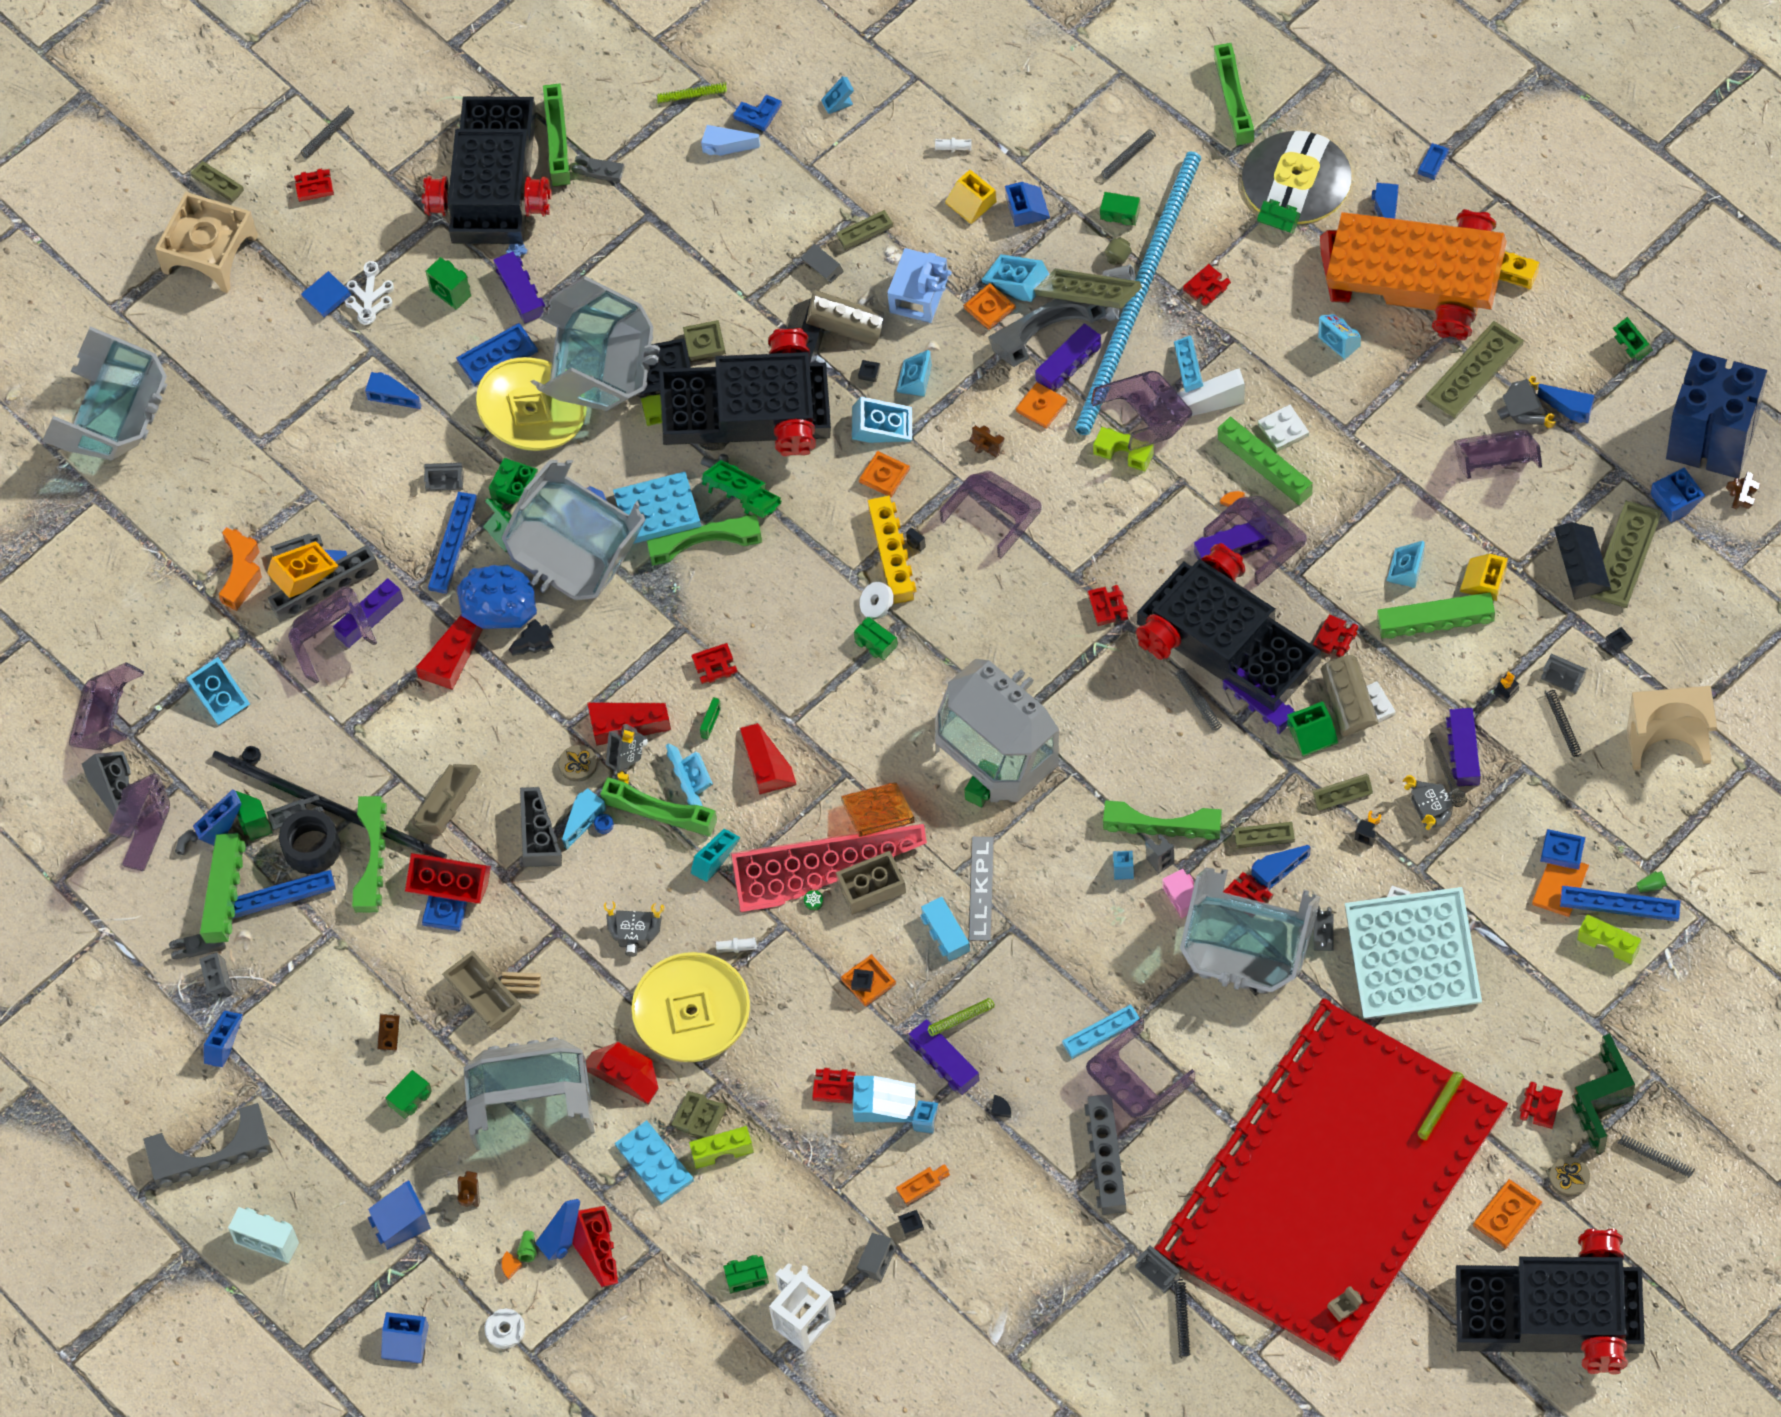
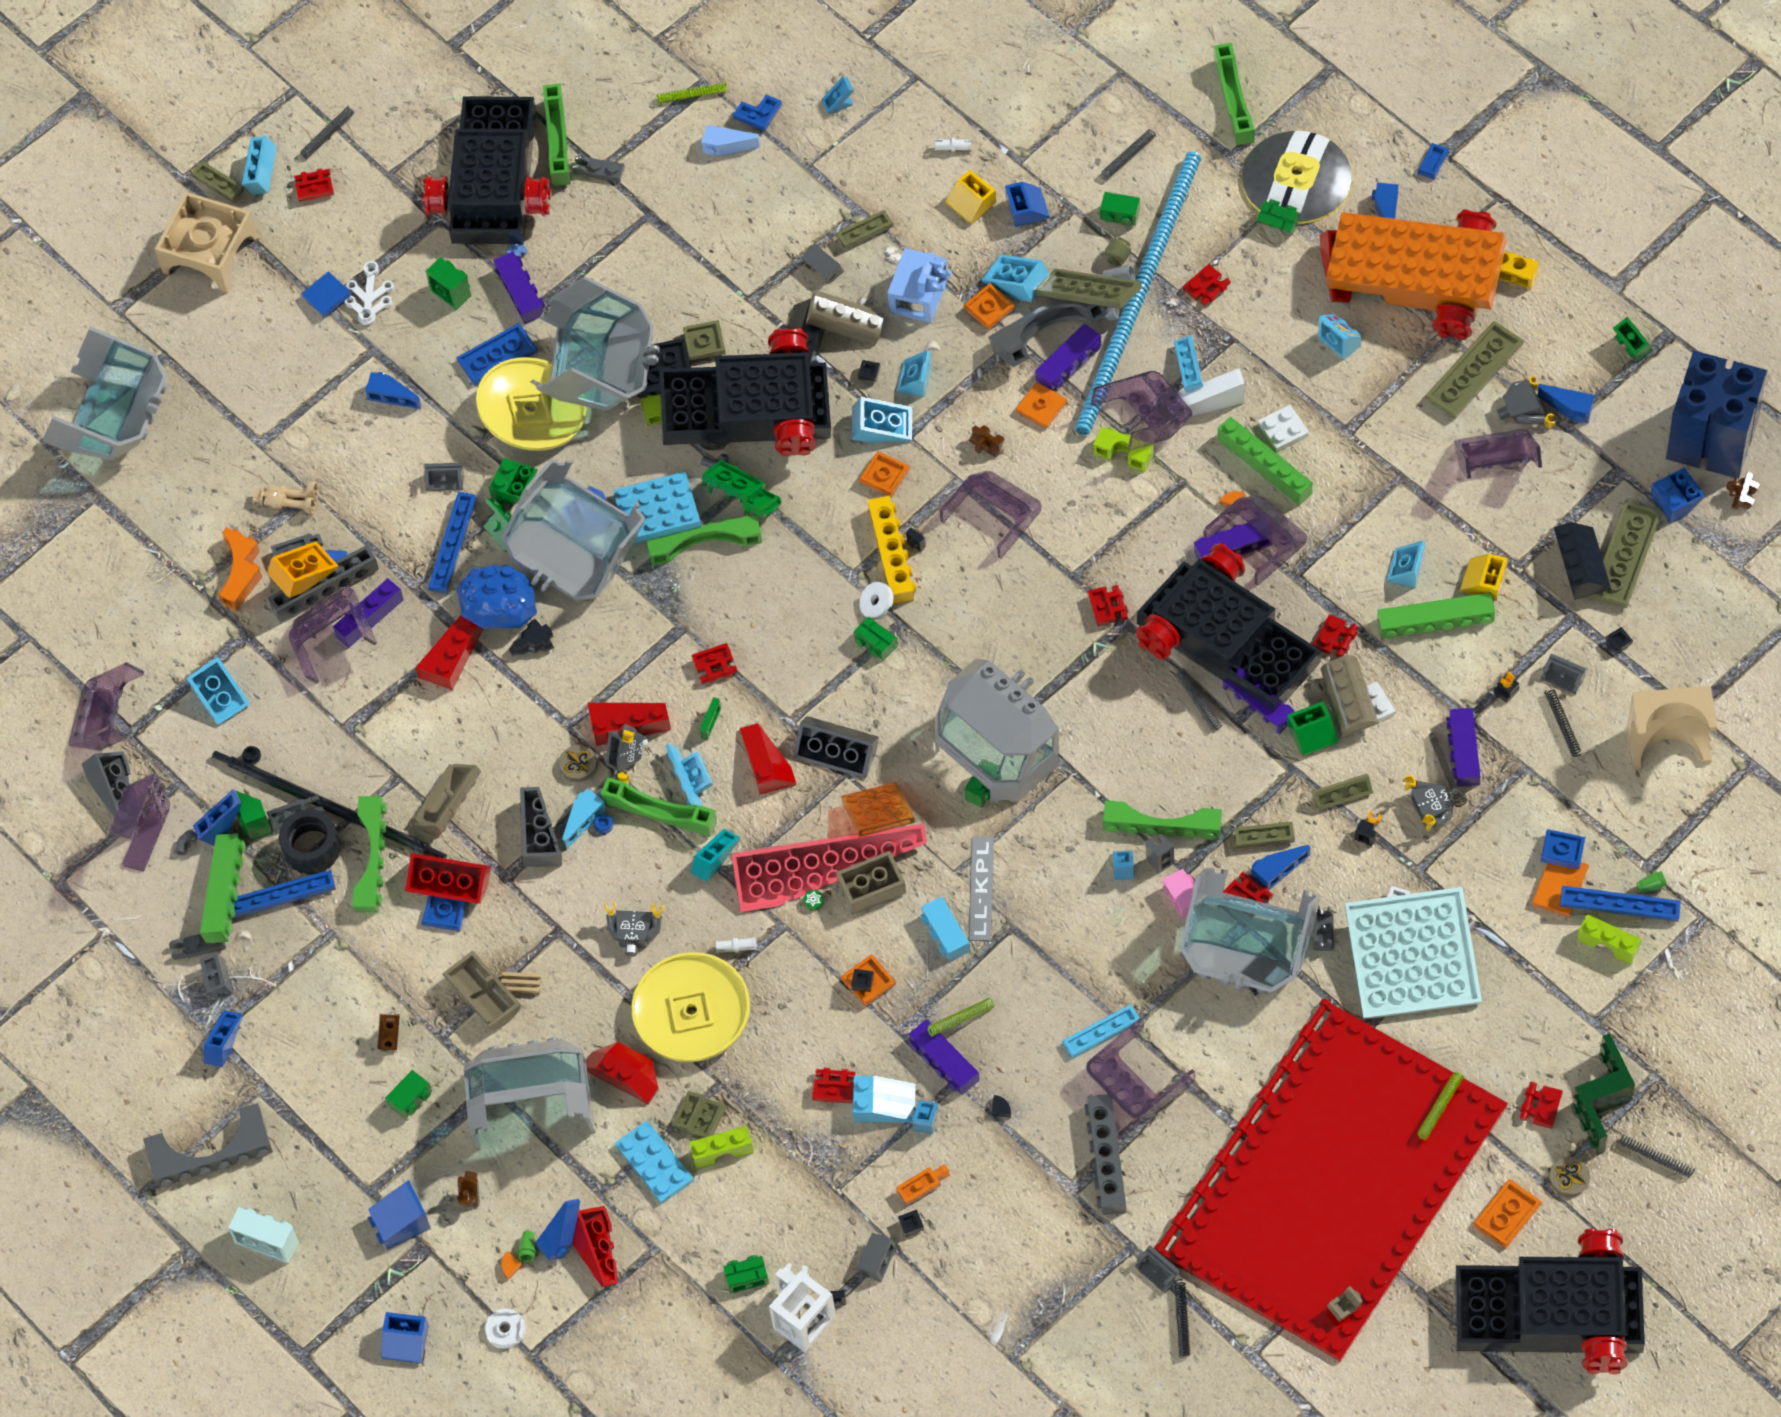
none -> medium azure brick [242,136,277,195]
none -> tan piece [253,481,318,514]
none -> black slope [793,716,879,778]

